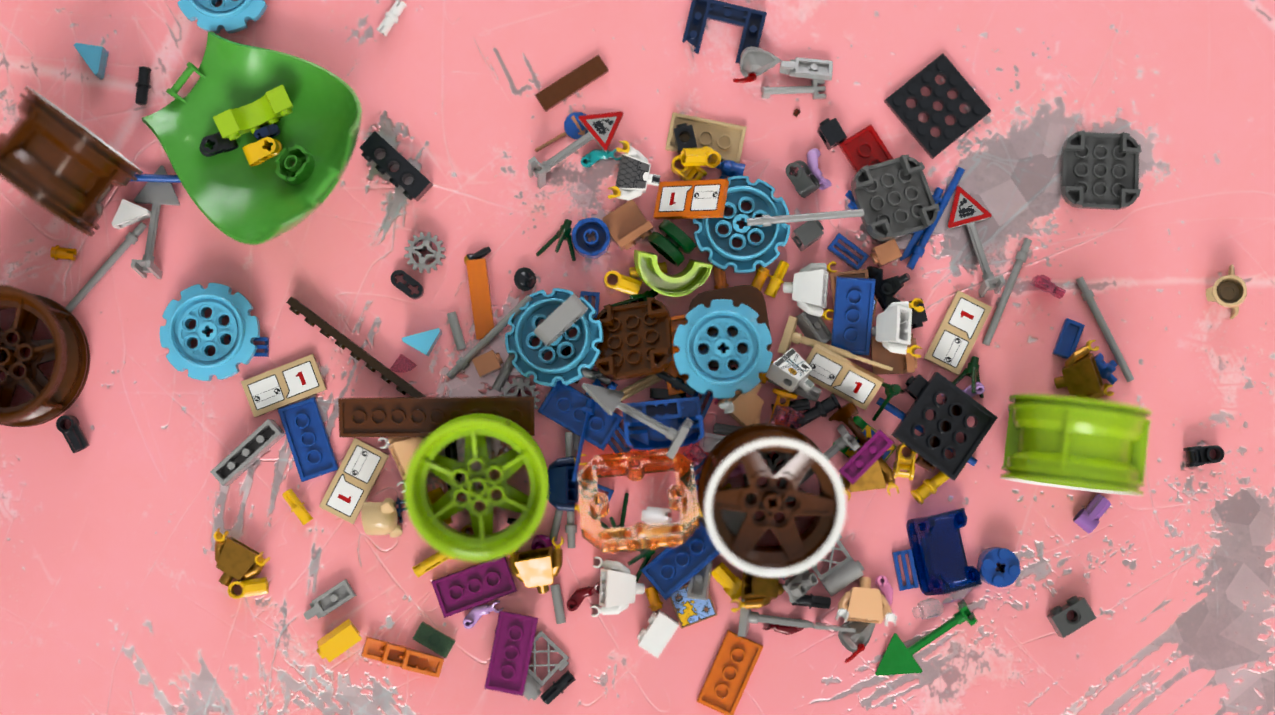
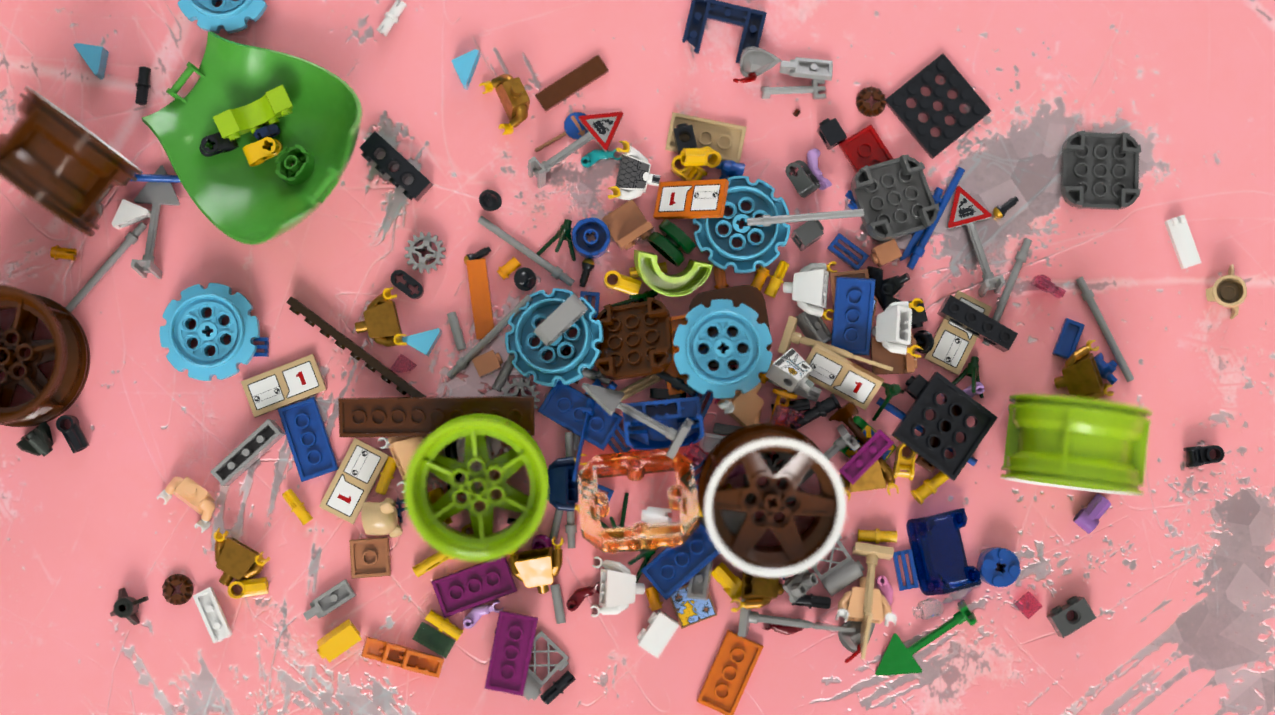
none -> pearl dark grey brick [16,422,54,456]
none -> pearl dark grey brick [110,588,149,625]
none -> light nougat torso [156,476,215,533]
none -> reddish brown gear [162,574,194,605]
none -> white hinge [193,587,233,643]
none -> nougat tile [349,537,391,579]
none -> pearl gold torso [355,287,407,347]
none -> yellow axle [375,456,397,495]
none -> yellow pin [425,609,464,641]
none -> medium azure slope [451,49,481,90]
none -> light grey bar [478,216,575,287]
none -> pearl gold torso [479,74,530,135]
none -> black hat [479,190,502,212]
none -> light orange pin [496,256,521,280]
none -> black piece [579,258,595,287]
none -> tan piece [852,542,894,660]
none -> reddish brown gear [856,86,887,117]
none -> yellow pin [858,528,897,544]
none -> black hat [913,330,934,354]
none -> black brick [937,295,1018,352]
none -> black piece [993,196,1019,219]
none -> clear pink tile [1014,591,1043,619]
none -> white hinge [1164,215,1202,270]

